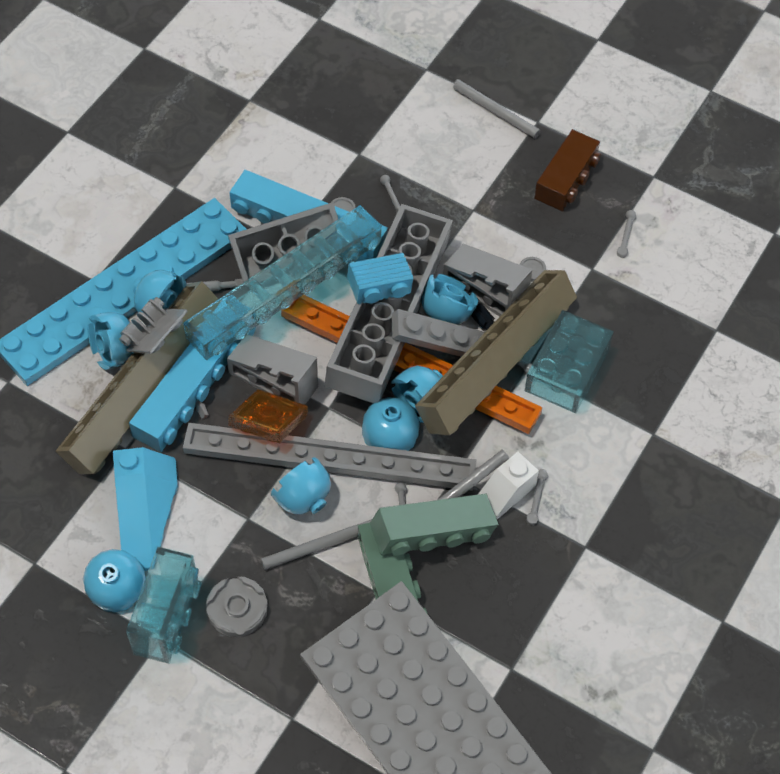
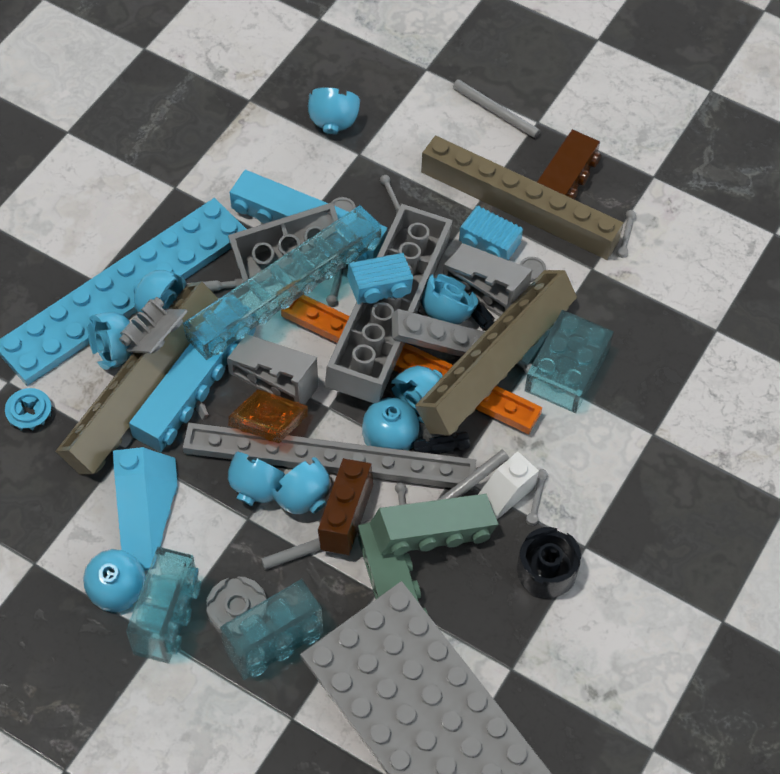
none -> medium azure gear [5,388,52,430]
none -> clear light blue brick [220,579,323,680]
none -> medium azure cylinder [228,452,285,506]
none -> medium azure cylinder [308,88,360,134]
none -> reddish brown brick [318,458,373,556]
none -> light grey hinge [326,258,346,305]
none -> black axle [413,432,470,454]
none -> dark tan brick [421,135,624,260]
none -> medium azure brick [459,205,523,260]
none -> black brick [517,527,581,598]

